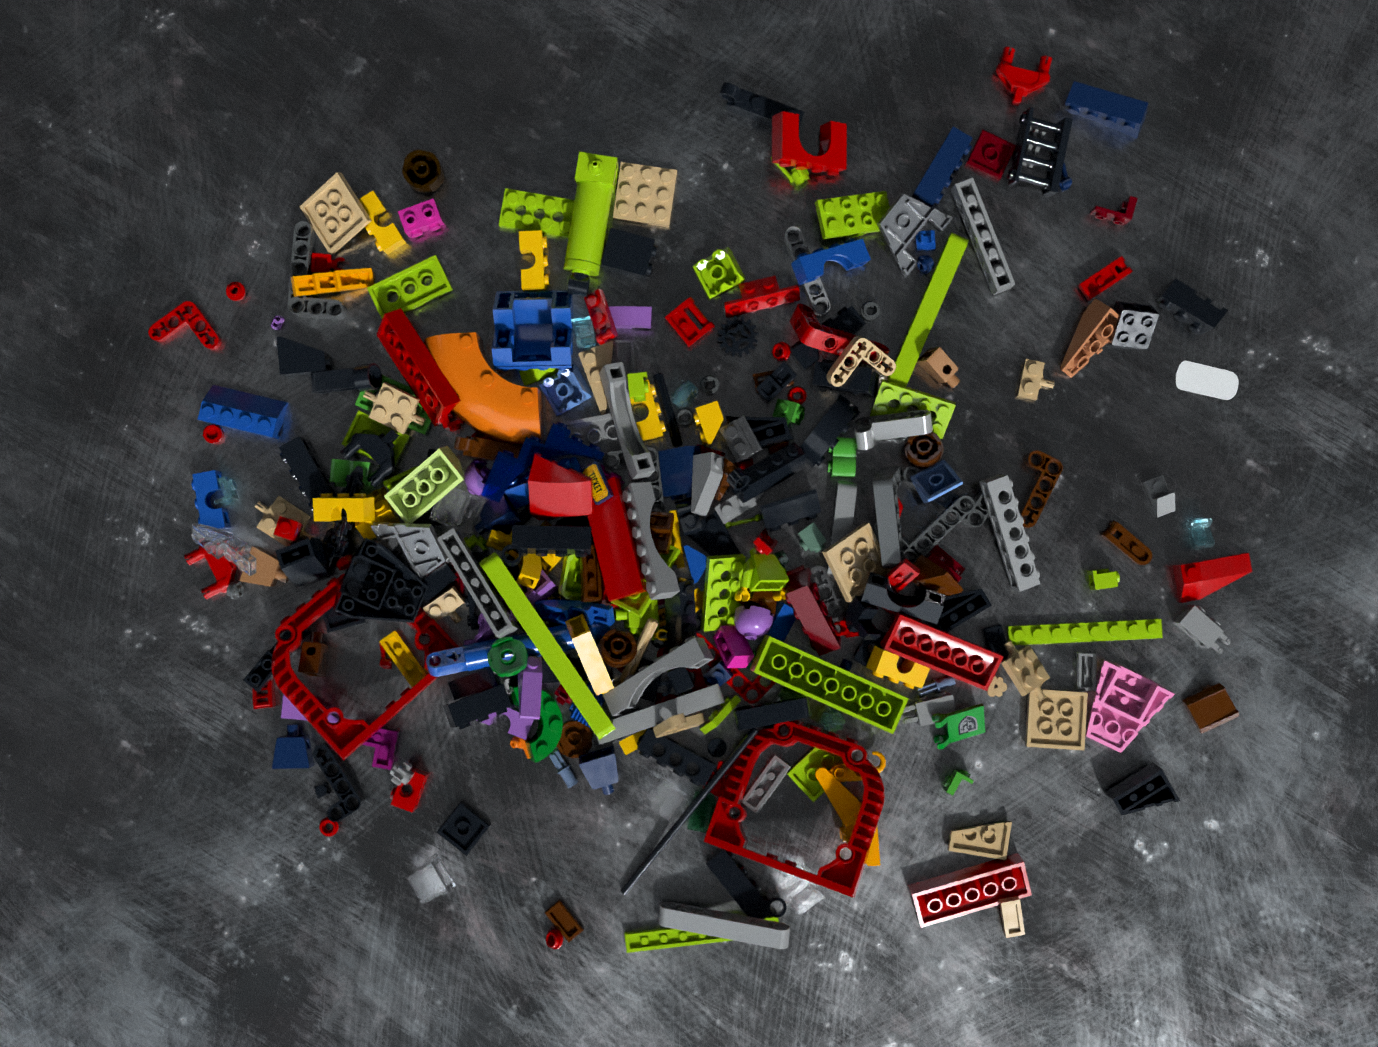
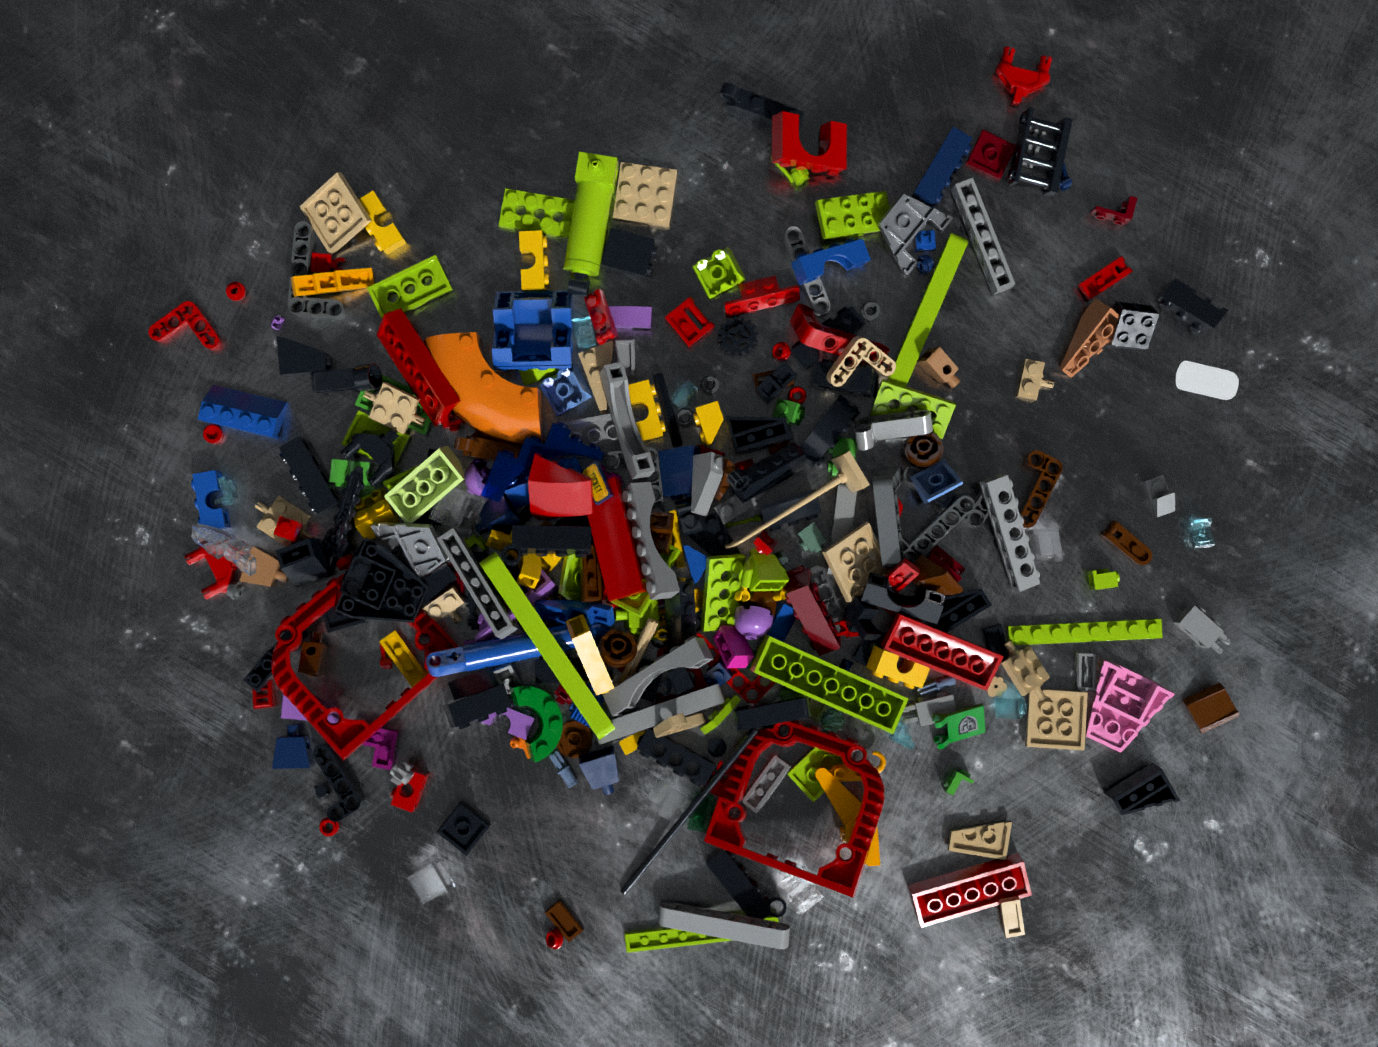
yellow arch [313,493,375,522] -> none
dark pink brick [397,198,444,238] -> none
dark brown brick [402,150,444,194] -> none
green plate [487,637,528,677] -> none
medium lavender slope [518,656,542,719] -> none
lime brick [627,372,649,402] -> none
flat silver plate [719,415,763,463] -> none
dark blue wedge [1065,81,1148,139] -> none
red wedge [1173,553,1252,603] -> none
none -> tan piece [725,451,870,548]
none -> clear light blue bracket [888,722,916,750]
none -> clear light blue bracket [996,698,1027,719]
none -> clear plate [1027,522,1065,562]

